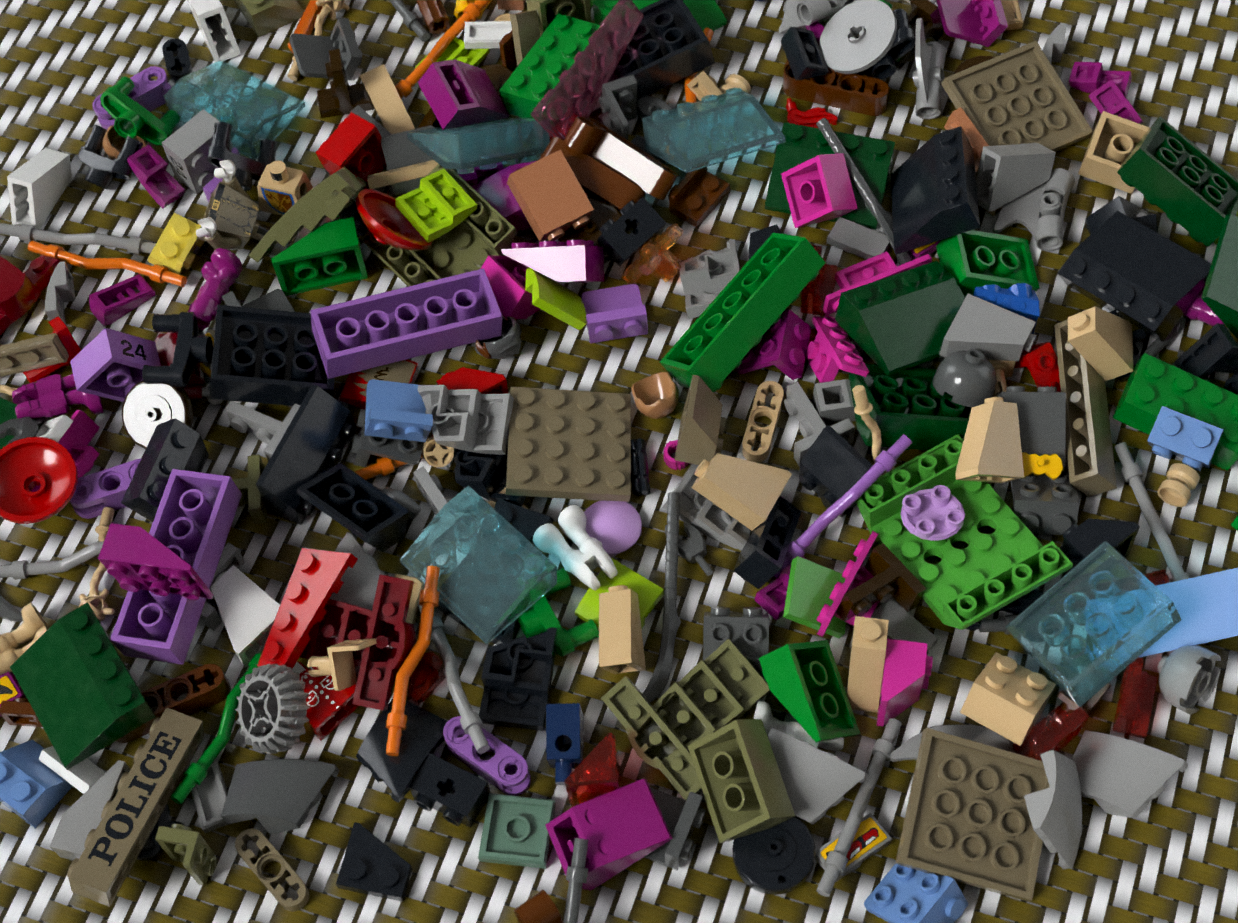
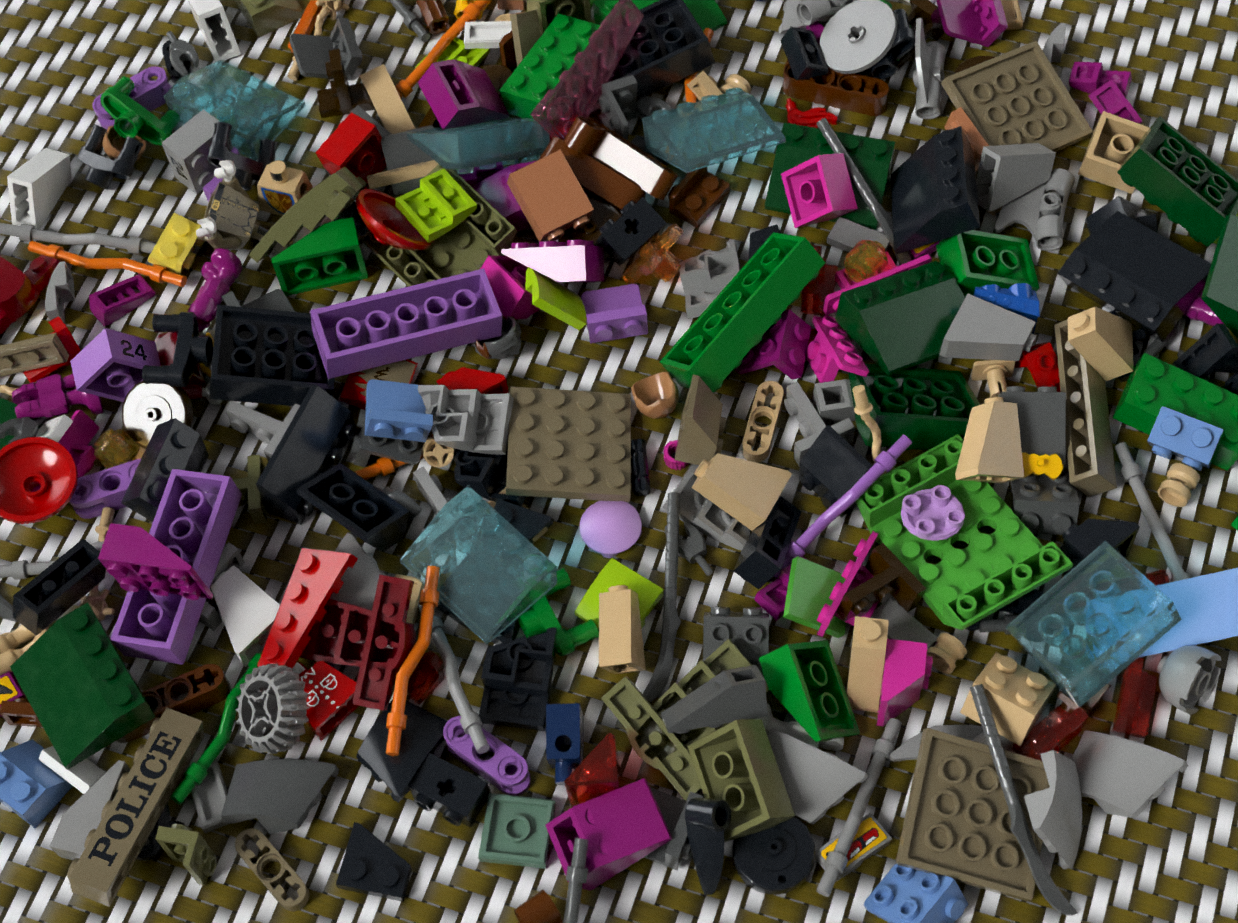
magenta slope [127,144,185,209] -> none
tan bracket [307,638,377,691] -> none
white piece [533,505,618,591] -> none
dark grey cylinder [933,349,997,407] -> none
none -> black brick [12,539,106,636]
none -> clear yellow head [93,428,140,469]
none -> dark grey hand [166,31,199,78]
none -> dark grey slope [661,665,768,734]
none -> black piece [685,798,731,895]
none -> clear yellow head [844,240,888,283]
none -> tan wheel [926,633,967,674]
none -> dark grey piece [970,684,1078,916]

